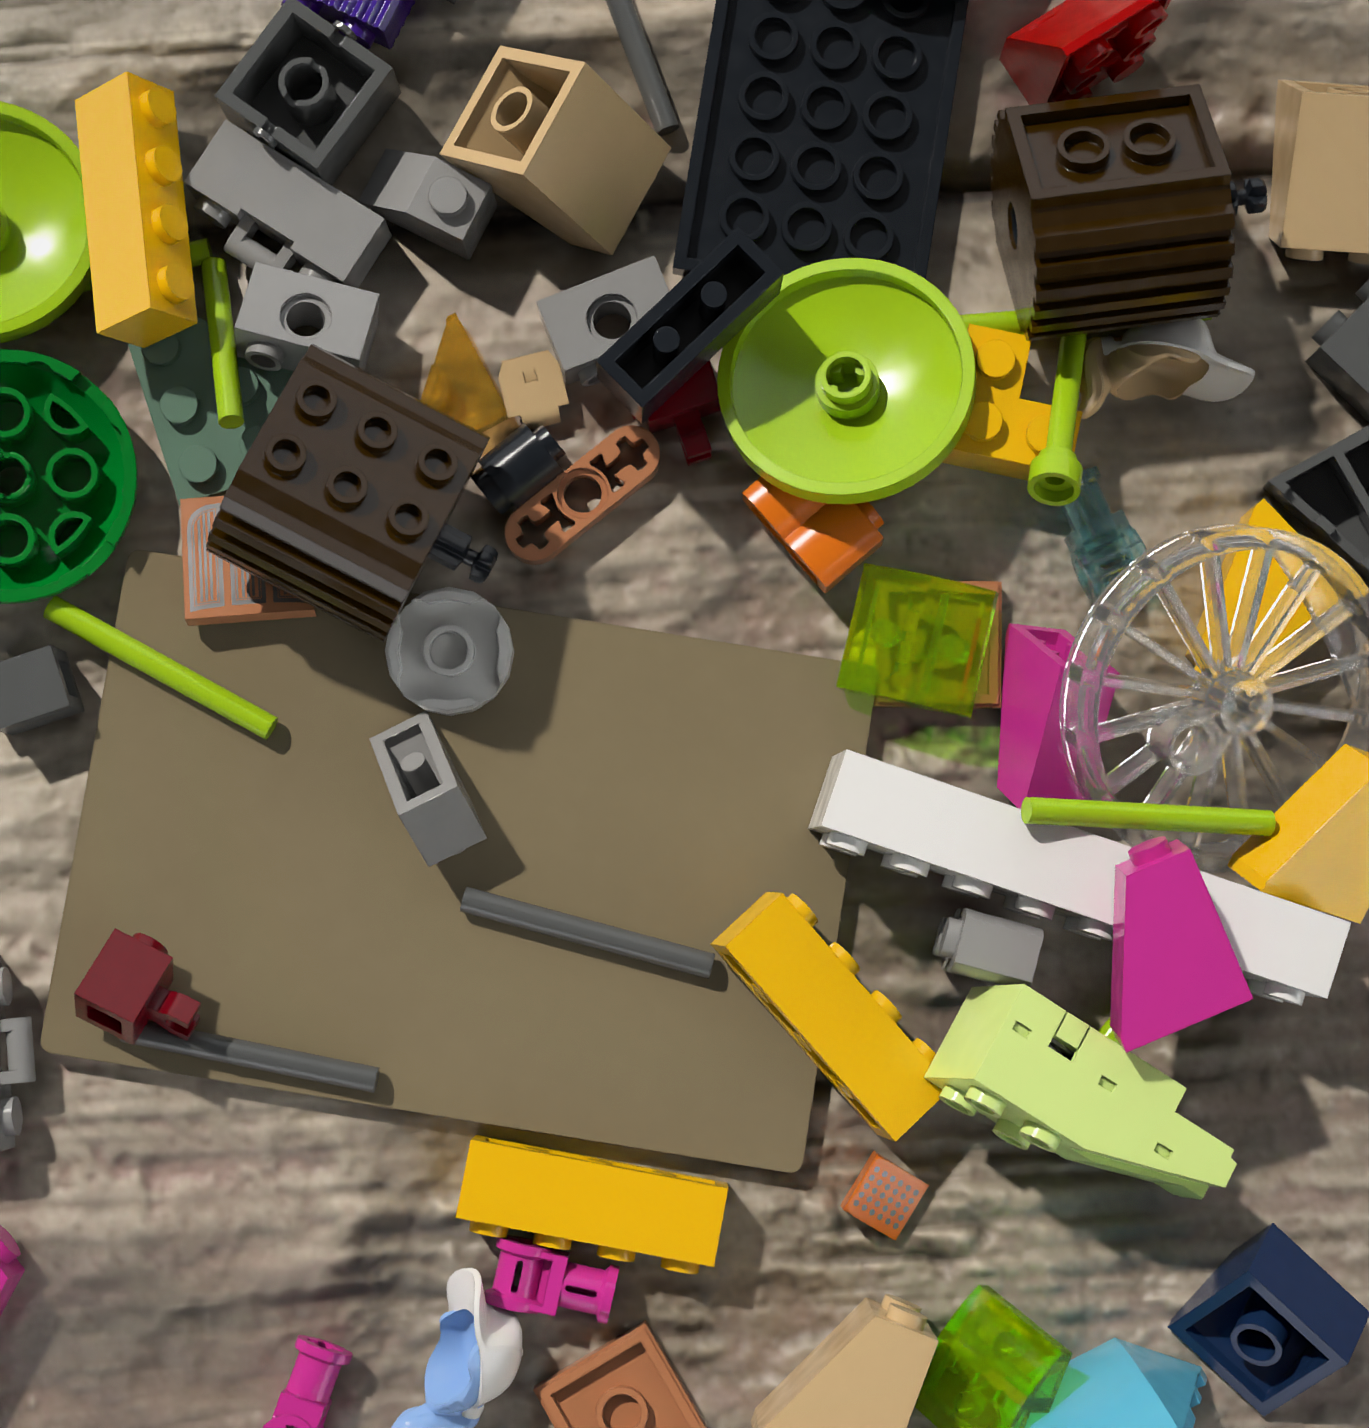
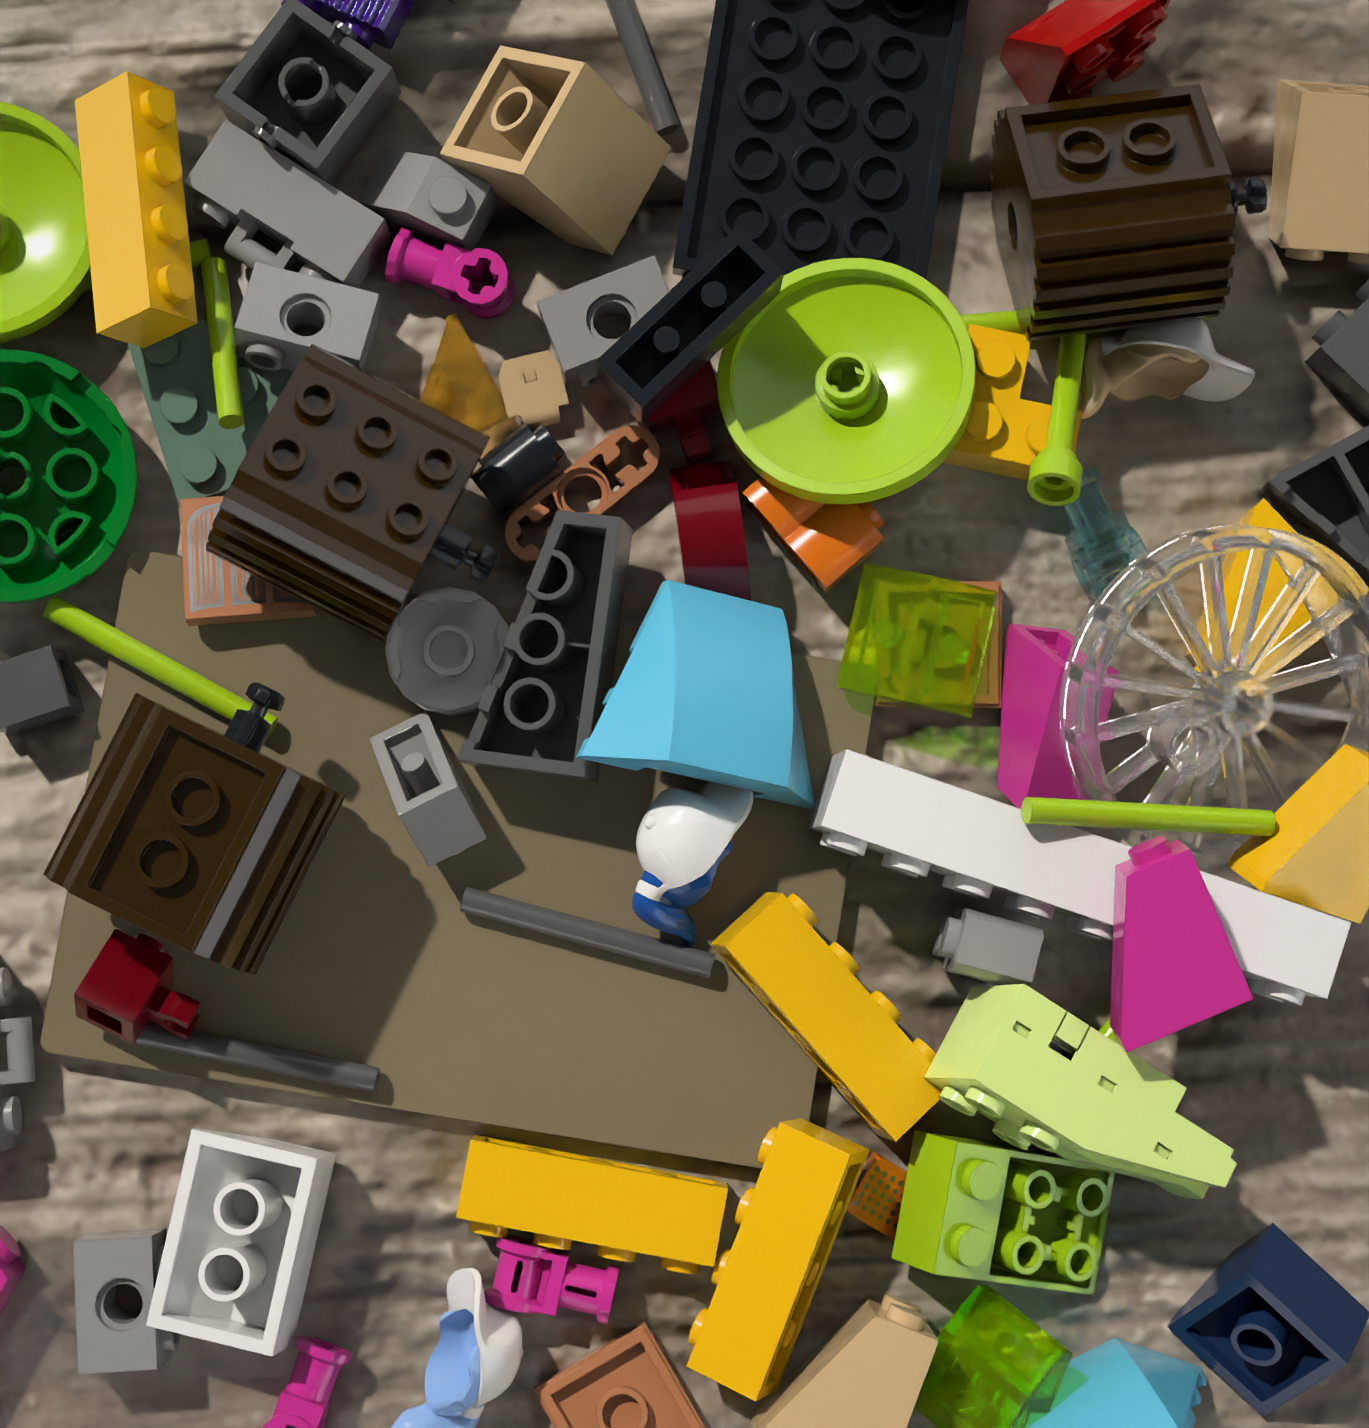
none -> dark brown piece [43,682,346,975]
none -> light grey brick [73,1228,180,1375]
none -> white slope [146,1128,336,1356]
none -> dark pink connector [385,228,515,319]
none -> dark grey wedge [457,510,633,783]
none -> medium azure wedge [576,580,815,809]
none -> white hair [632,782,753,947]
none -> dark red brick [669,460,752,601]
none -> yellow brick [686,1118,870,1402]
none -> lime slope [891,1129,1115,1295]

